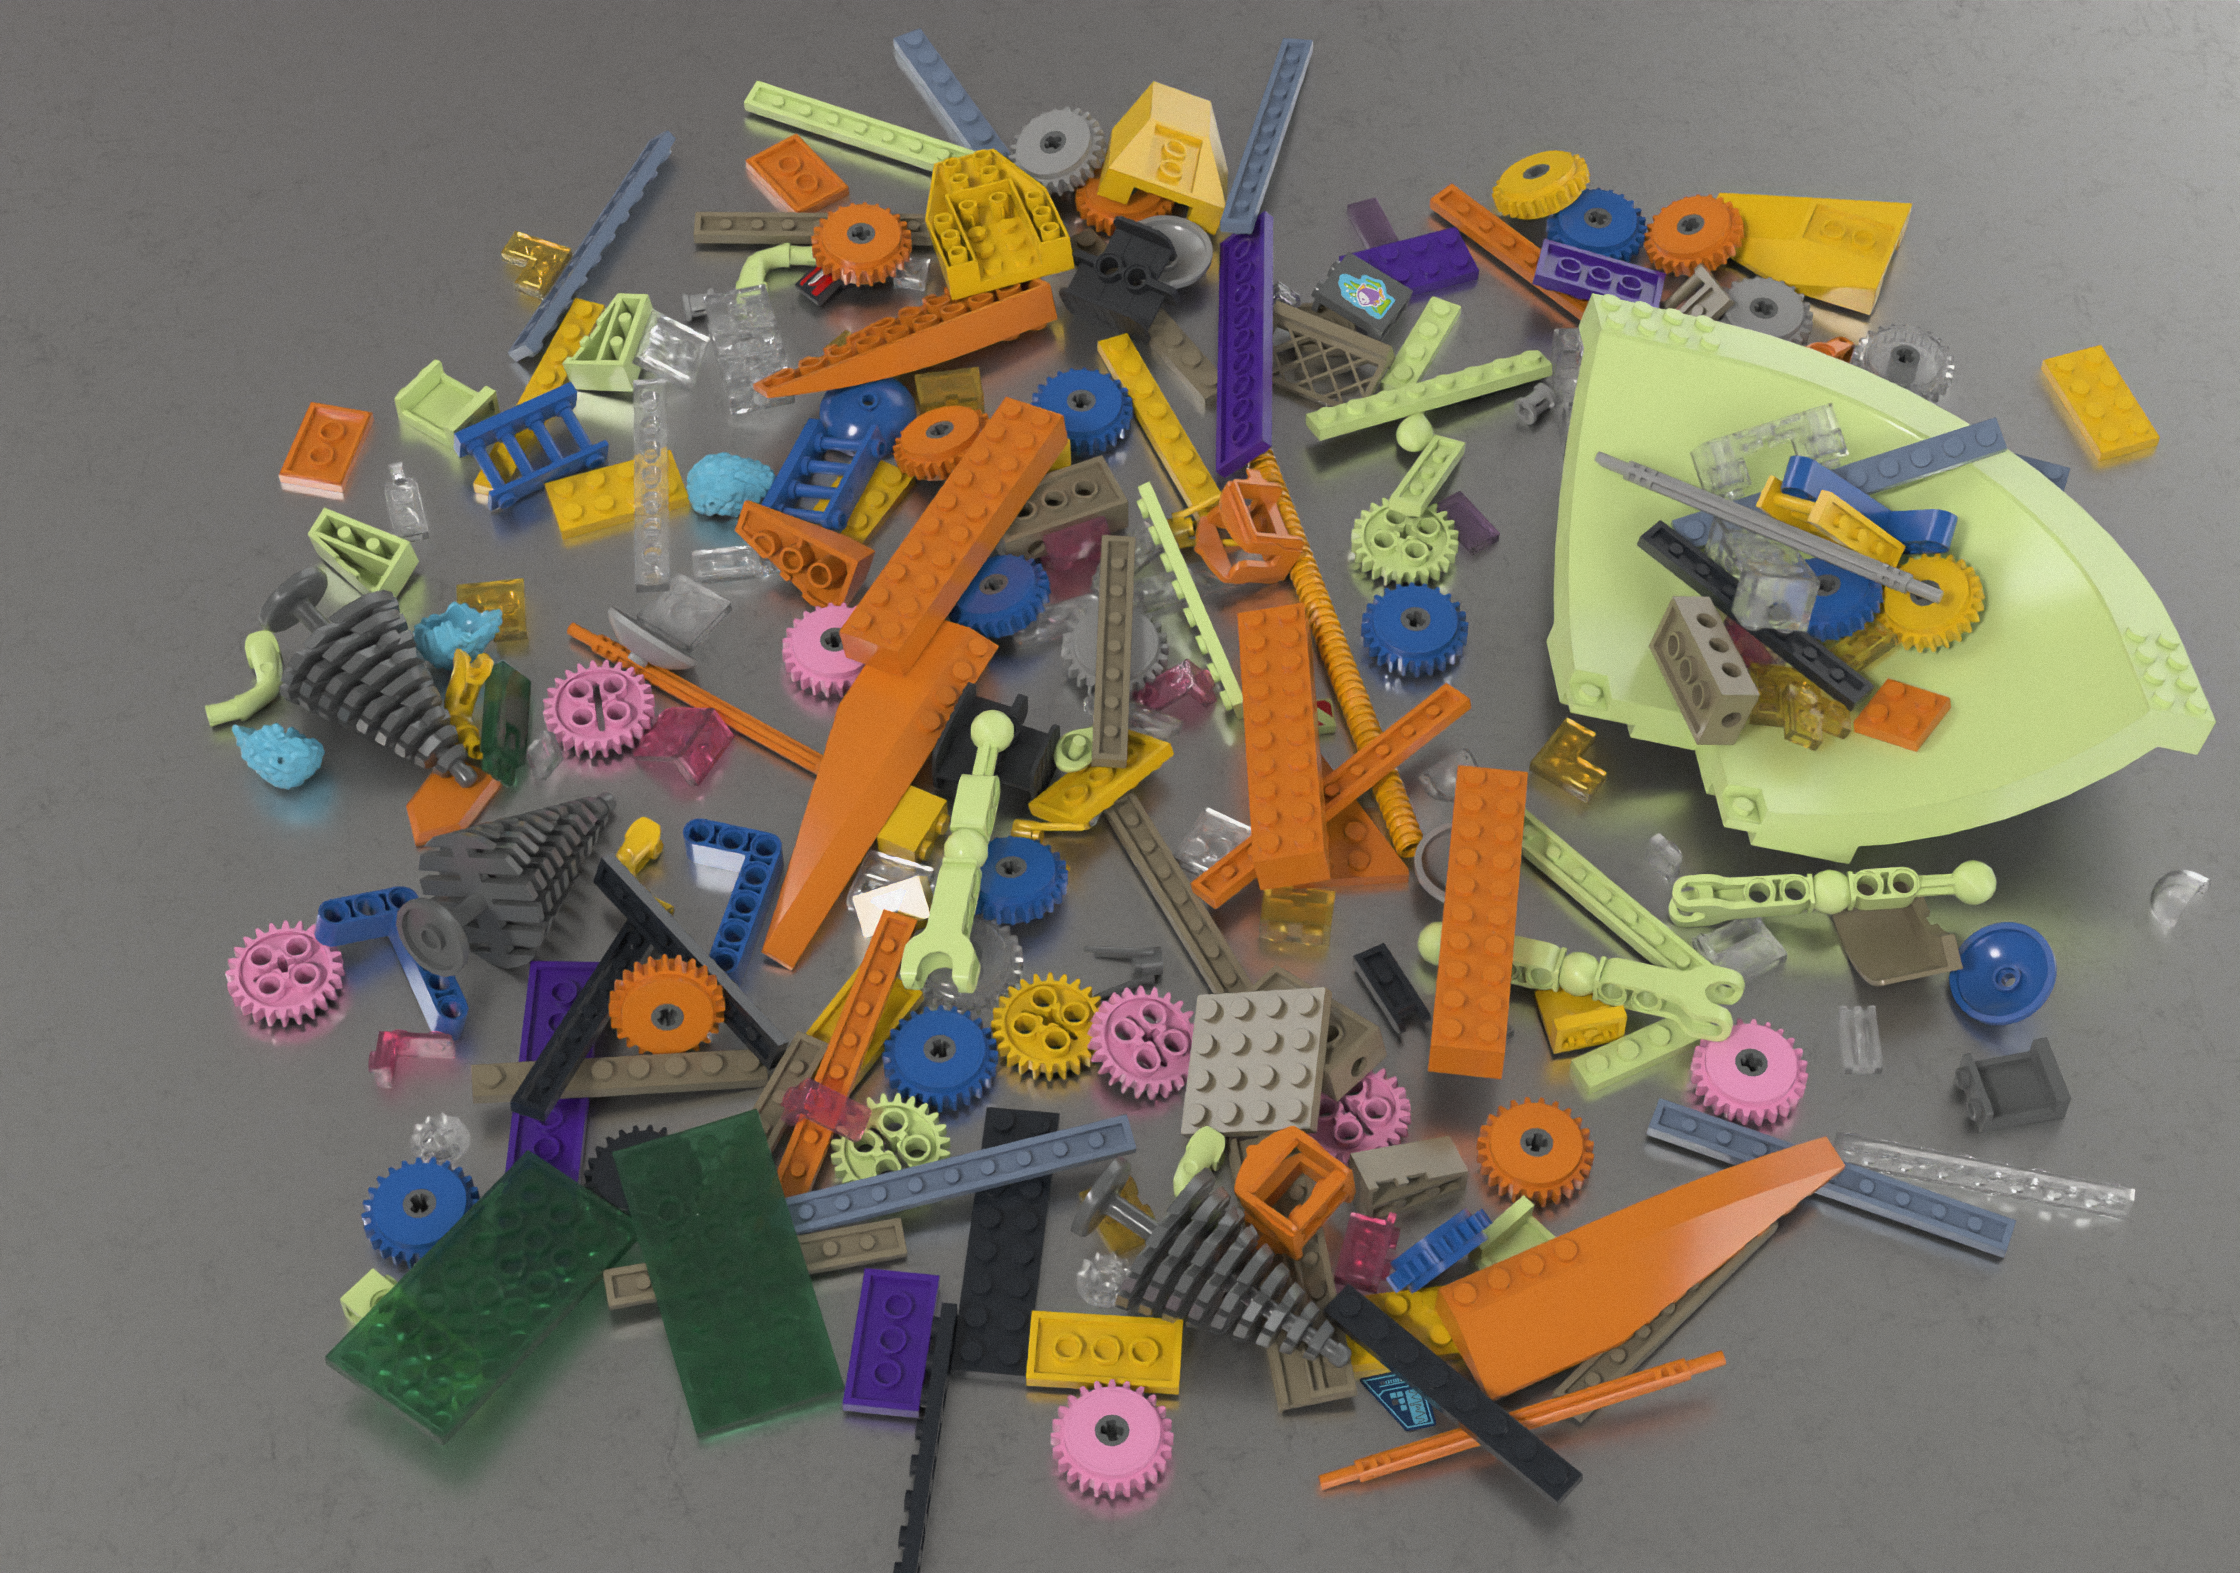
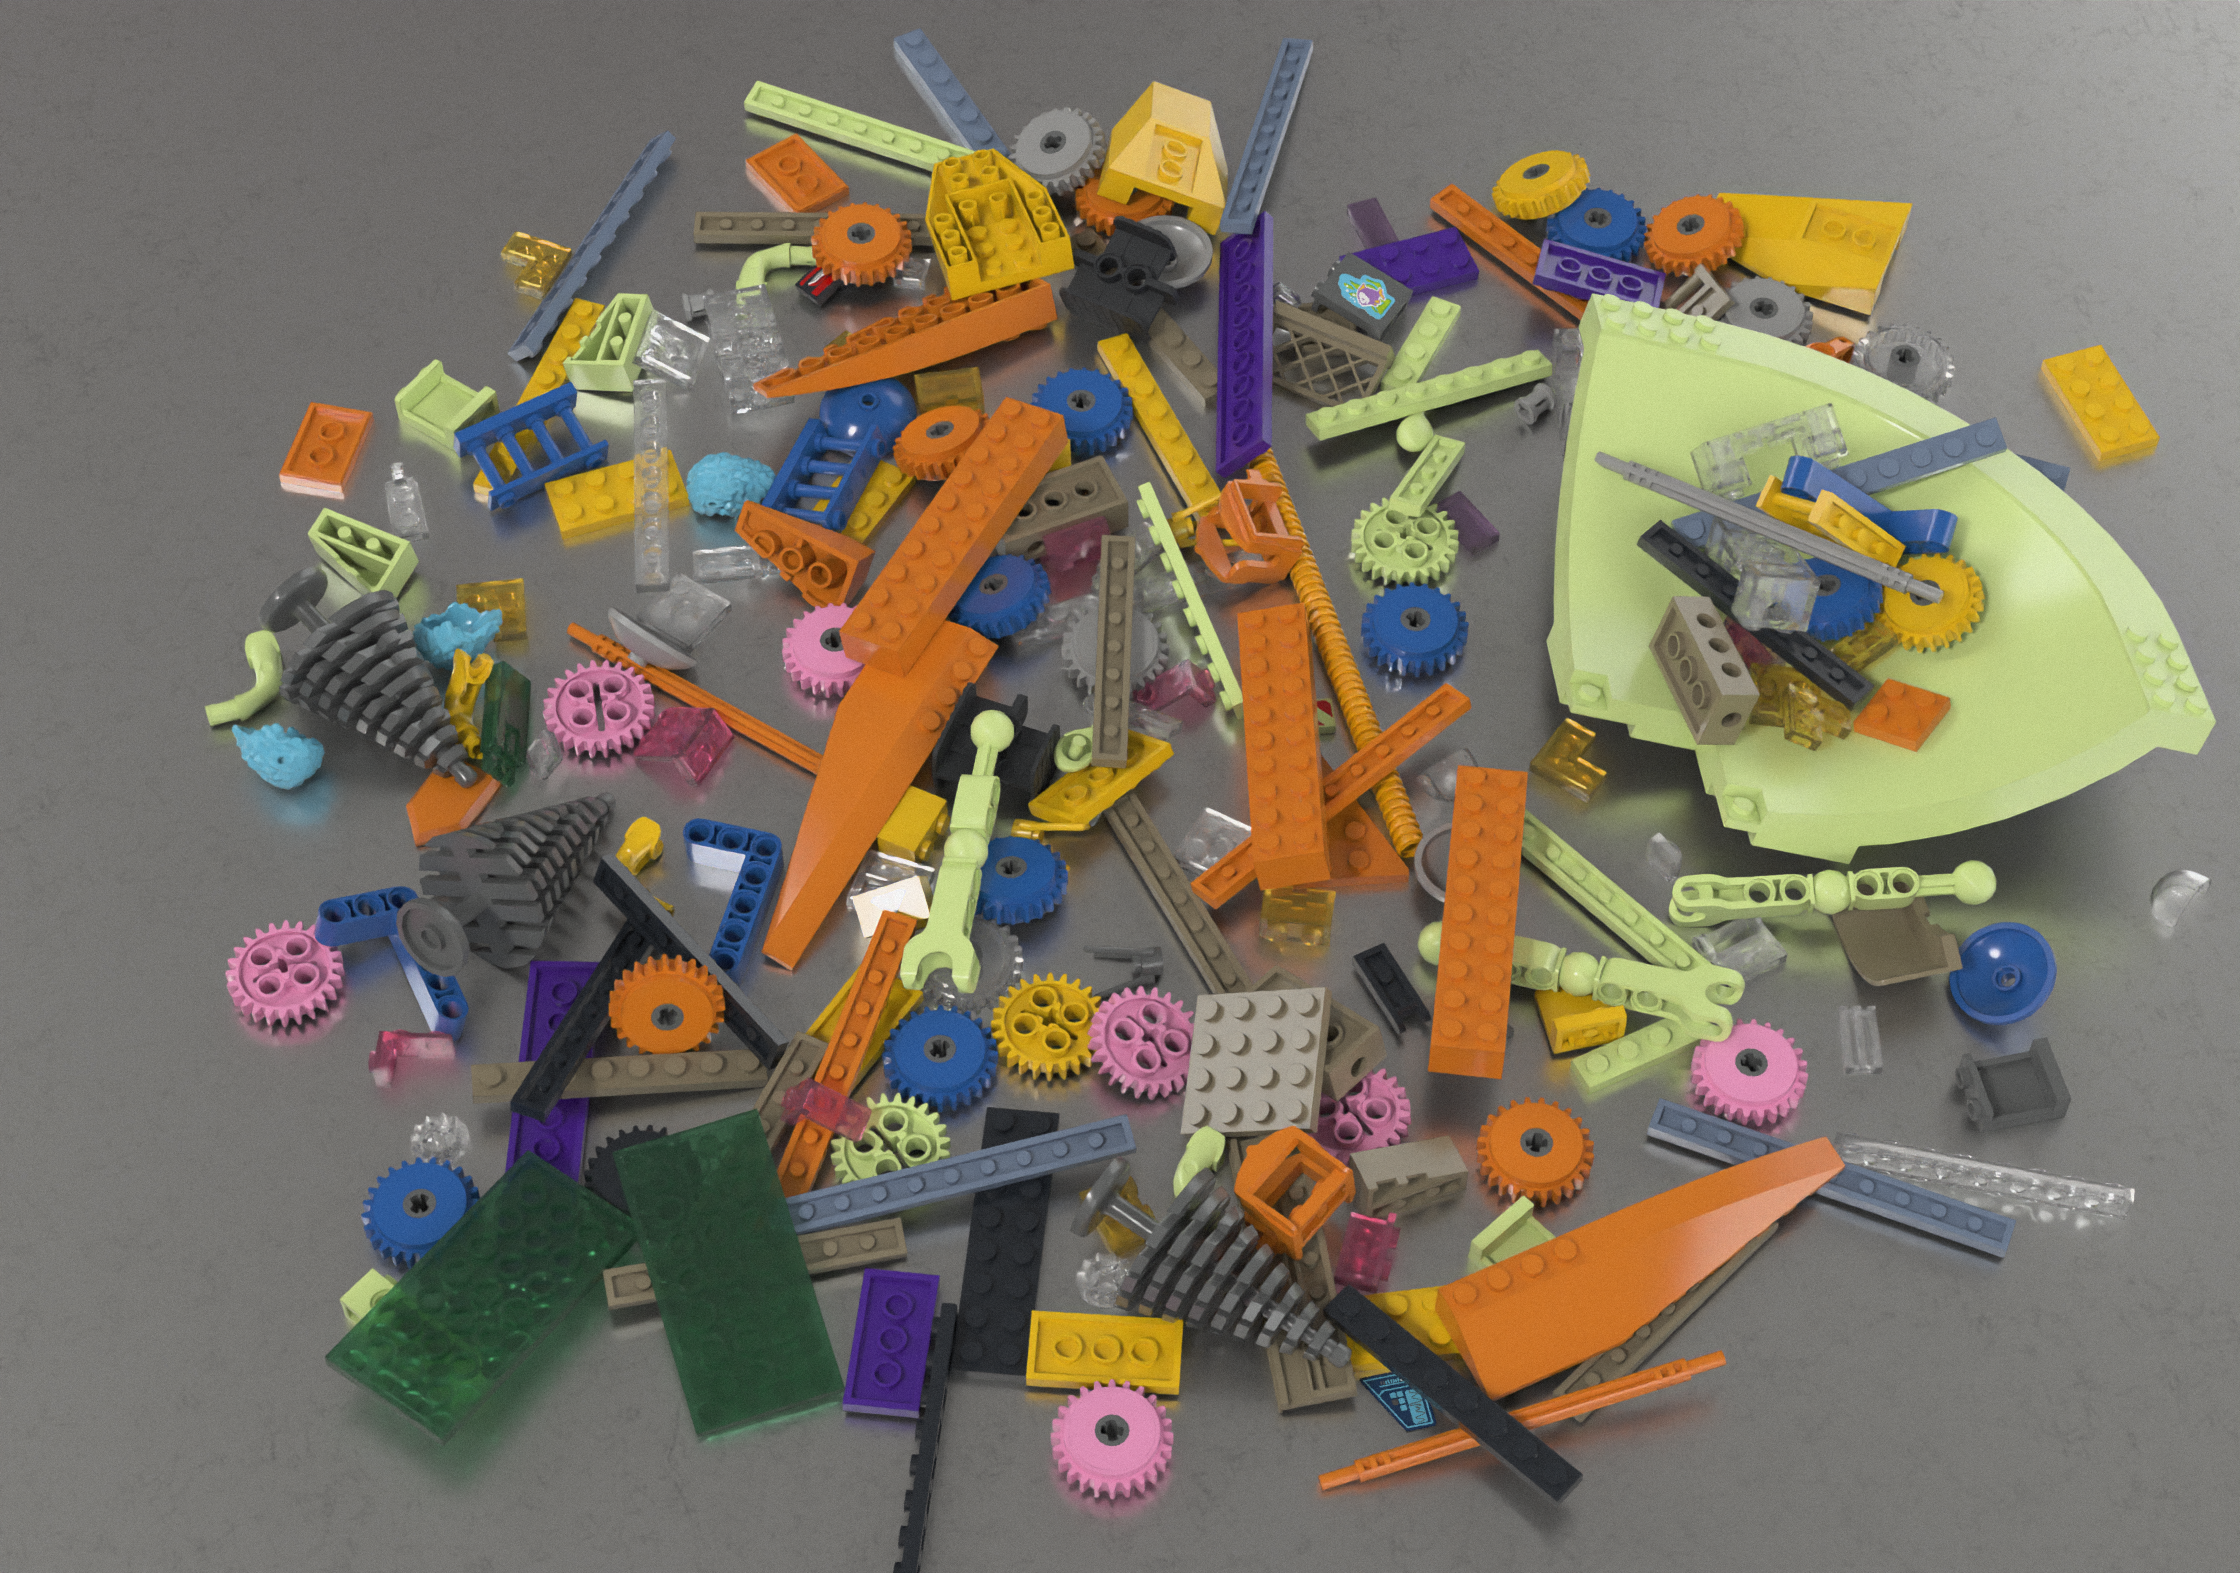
blue gear [1386,1208,1493,1294] -> none

